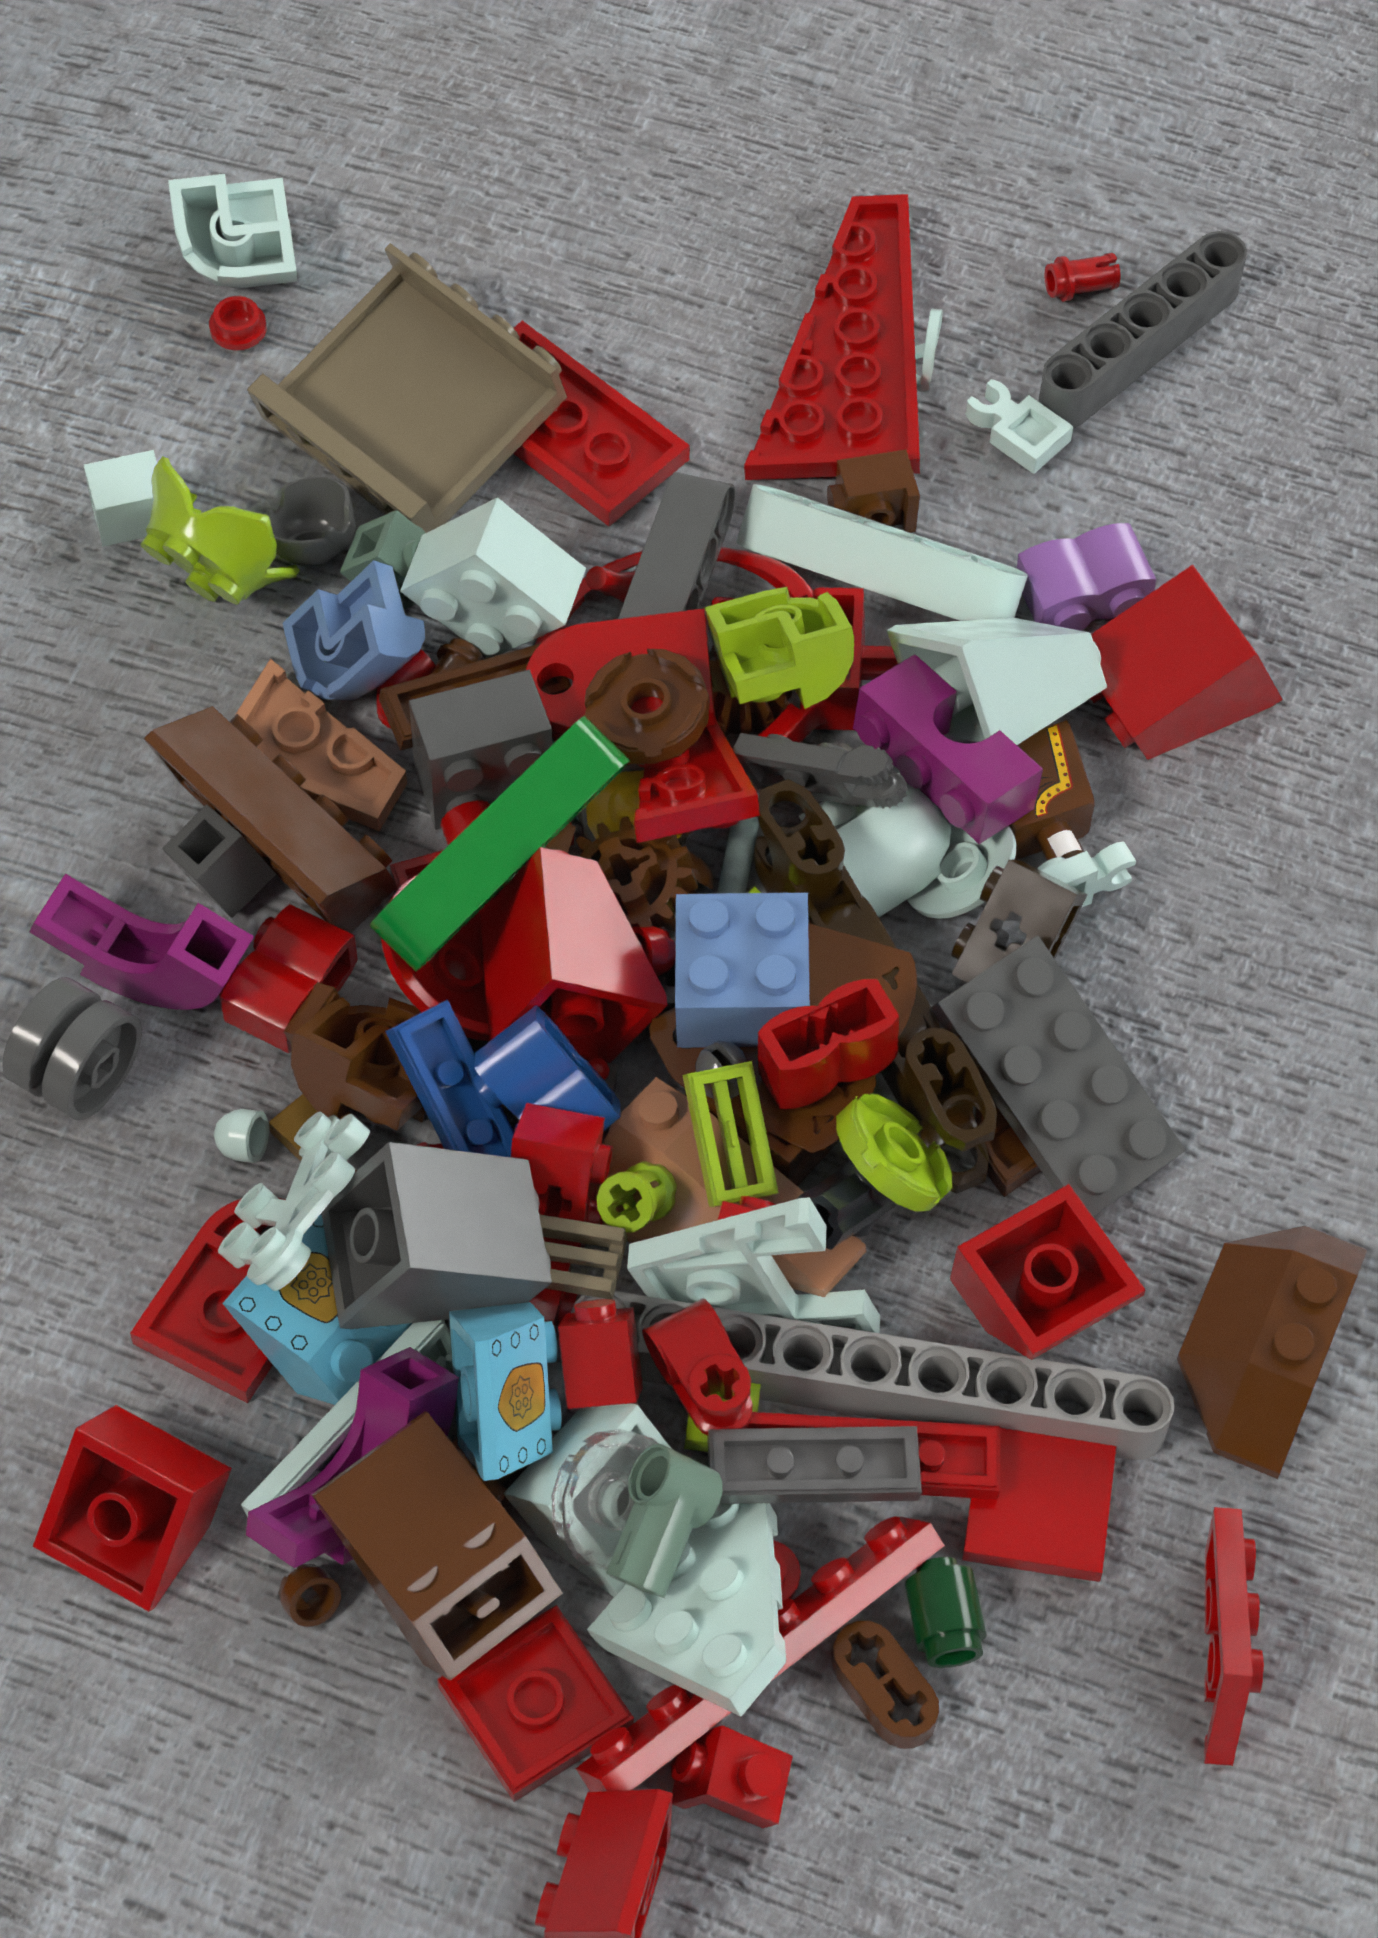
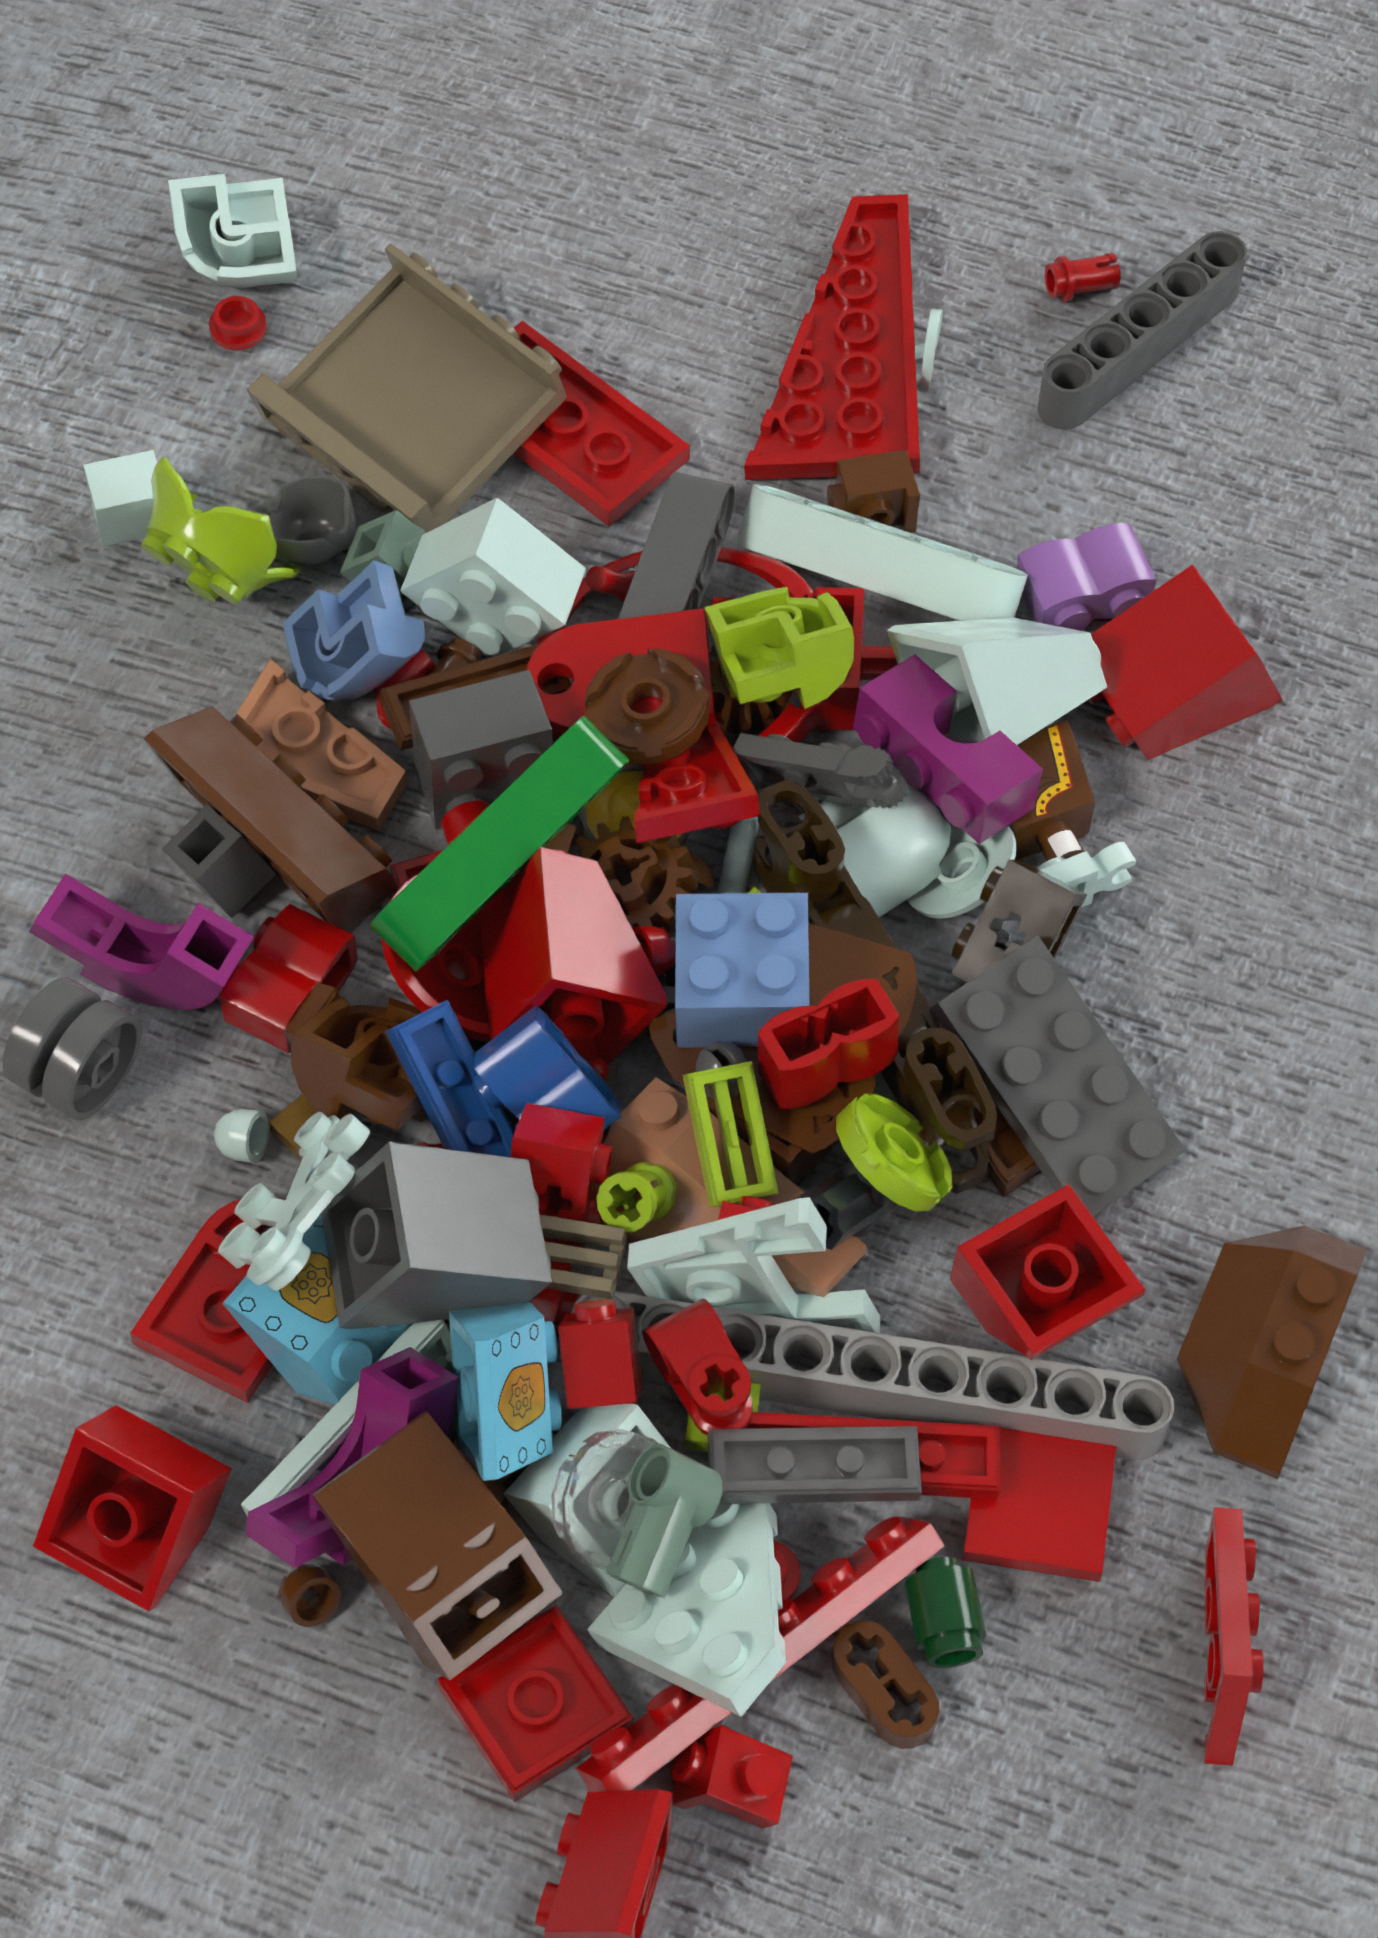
light aqua plate [965,379,1073,474] -> none

